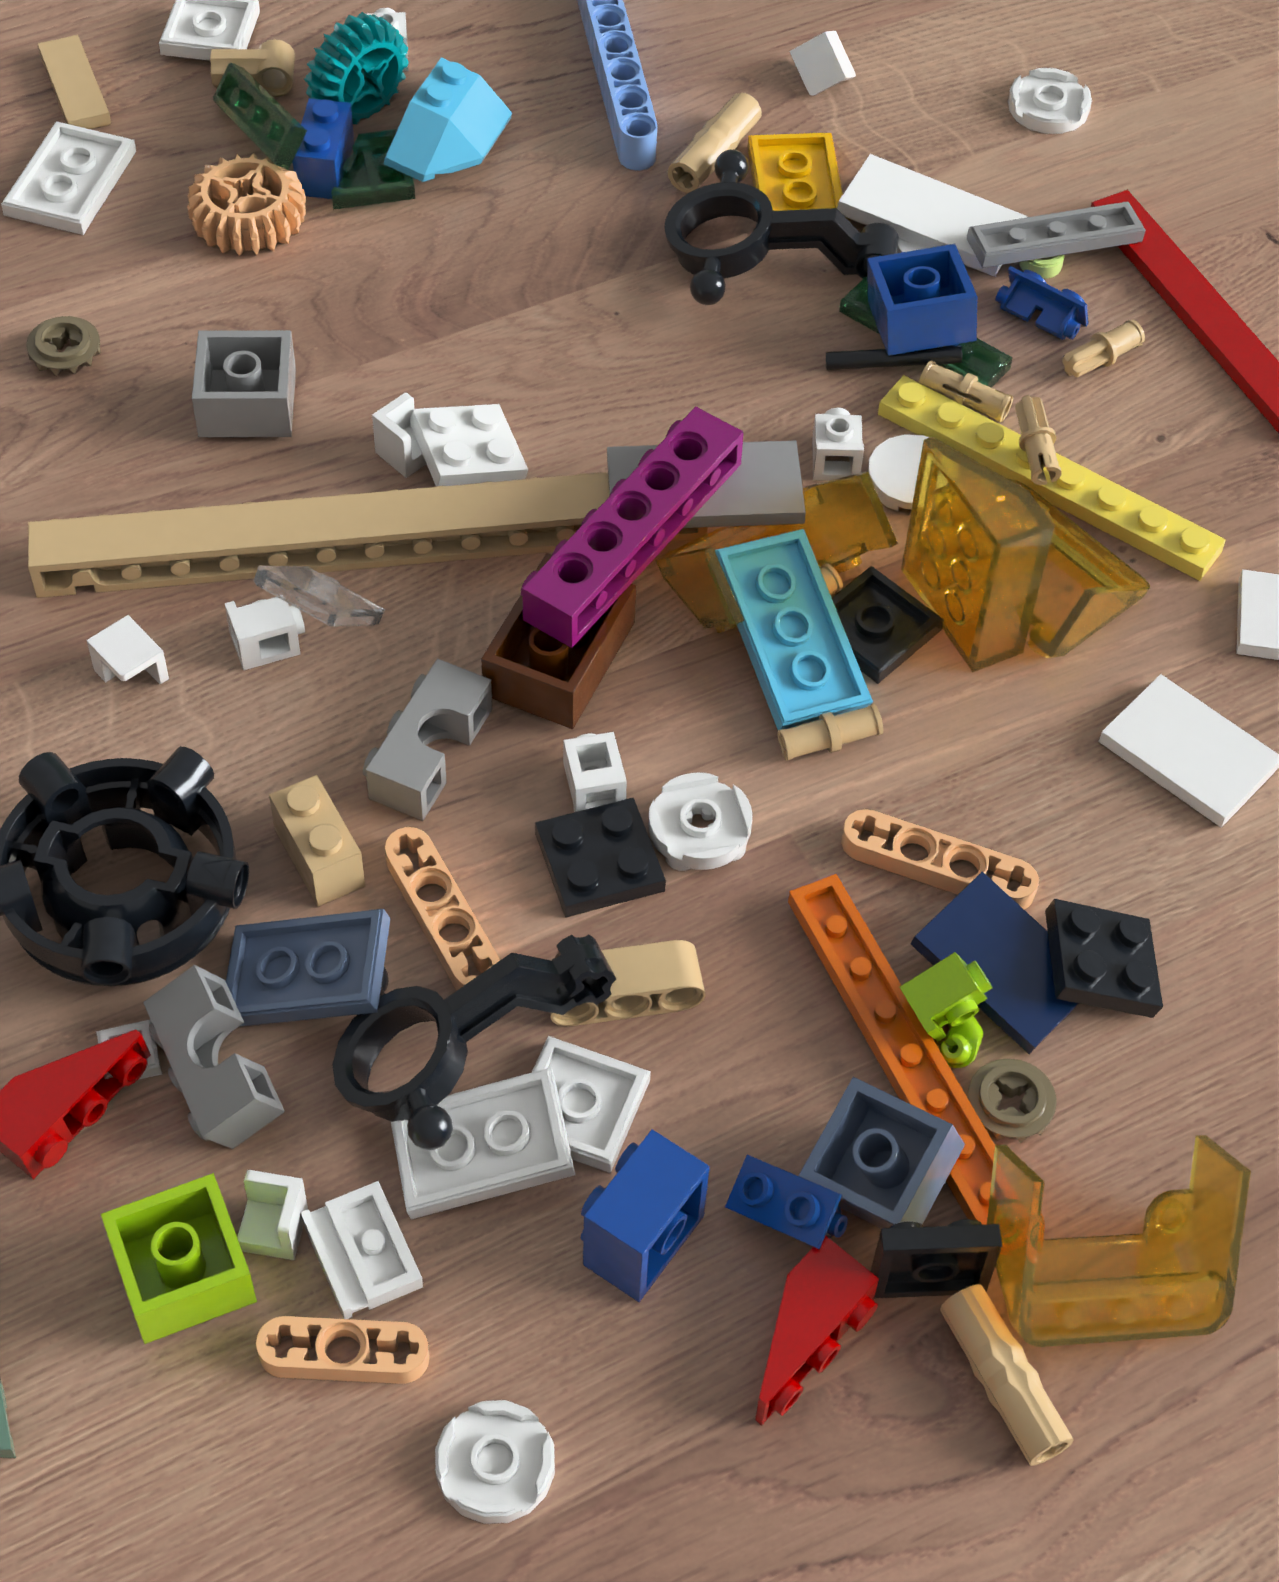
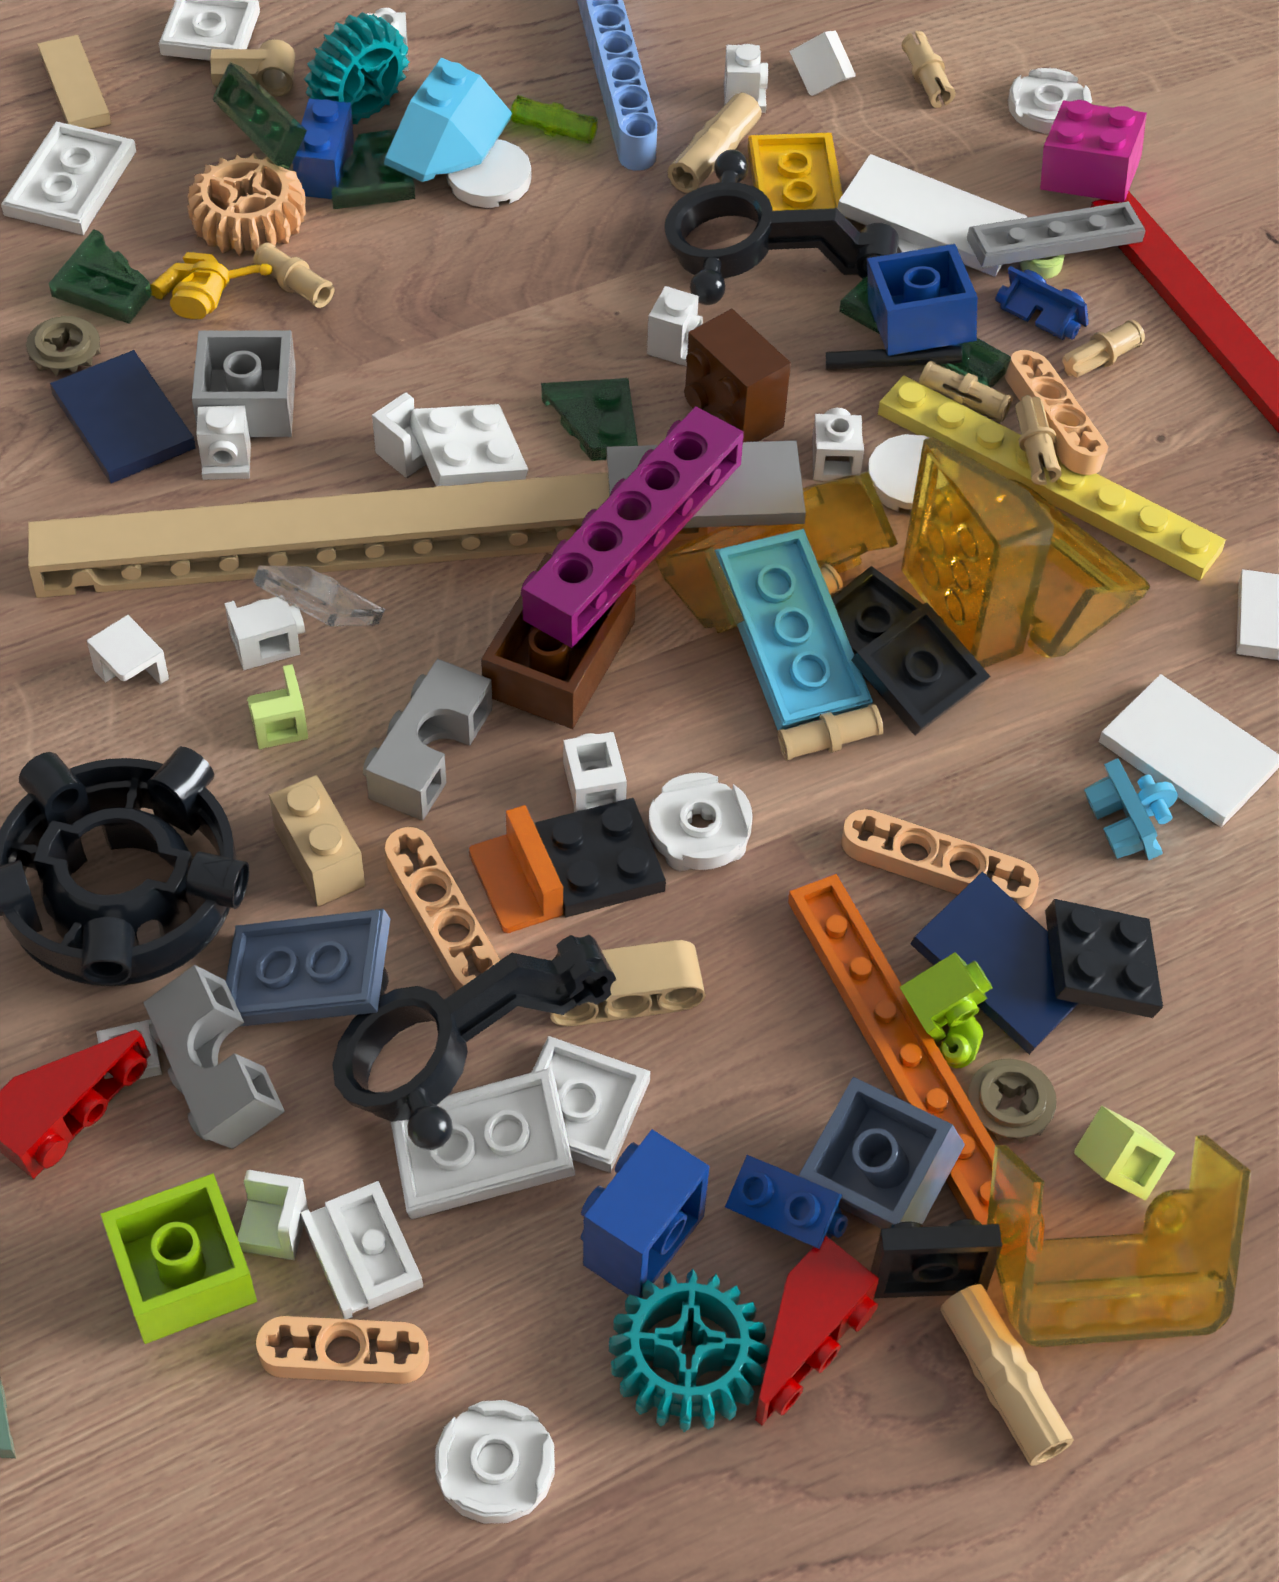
none -> clear green wing [49,229,152,324]
none -> dark blue tile [50,350,196,483]
none -> yellow piece [149,252,273,319]
none -> white brick [196,405,251,480]
none -> yellowish green panel [247,664,308,749]
none -> tan pin [253,242,334,308]
none -> white tile [446,140,531,208]
none -> orange panel [469,805,563,933]
none -> clear neon green pin [511,95,598,144]
none -> clear green wing [541,378,638,461]
none -> teal gear [609,1269,769,1432]
none -> white brick [647,286,703,366]
none -> reddish brown brick [684,309,791,442]
none -> white brick [724,44,768,113]
none -> black plate [851,602,991,736]
none -> tan pin [901,31,956,108]
none -> light nougat beam [1005,350,1108,475]
none -> dark pink brick [1040,100,1147,202]
none -> yellowish green panel [1074,1106,1175,1201]
none -> medium azure hips [1084,758,1178,860]

